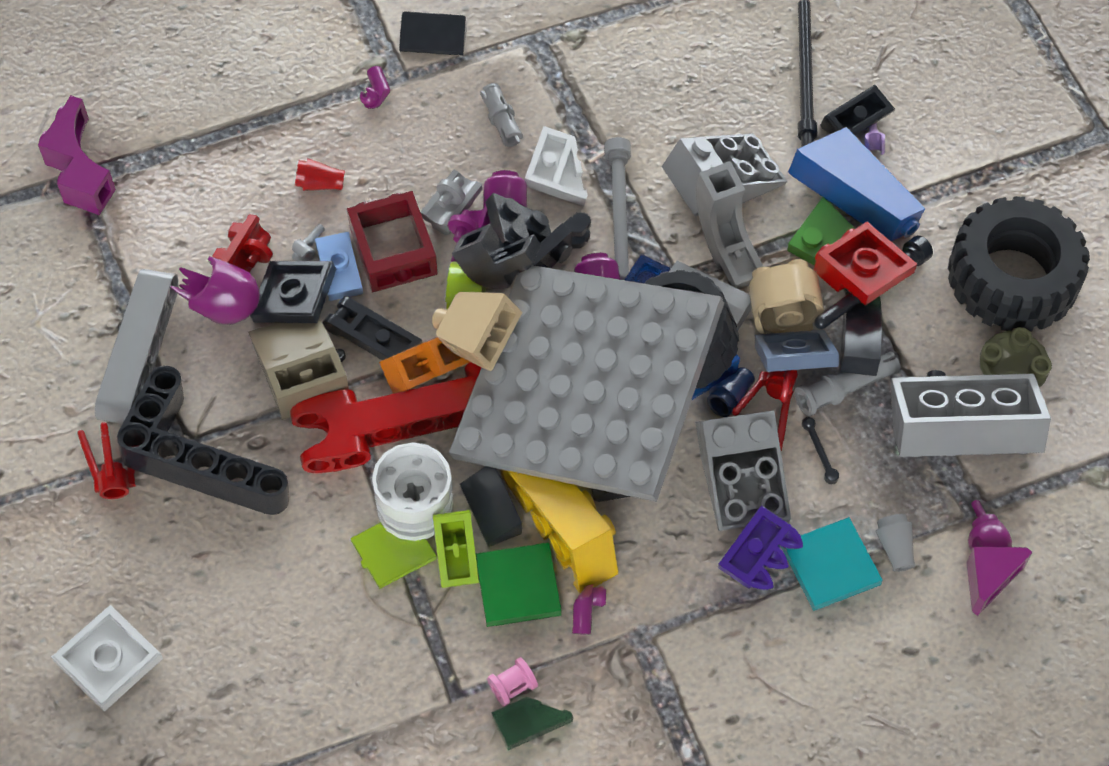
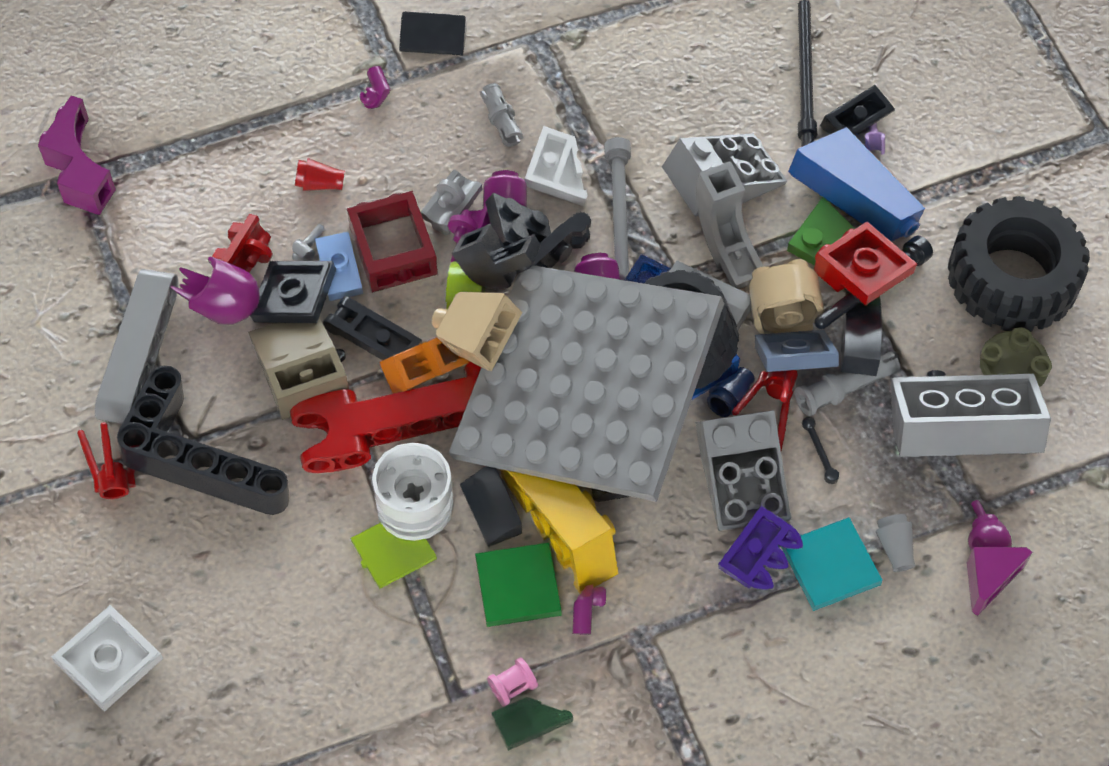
lime slope [433,510,479,588] -> none

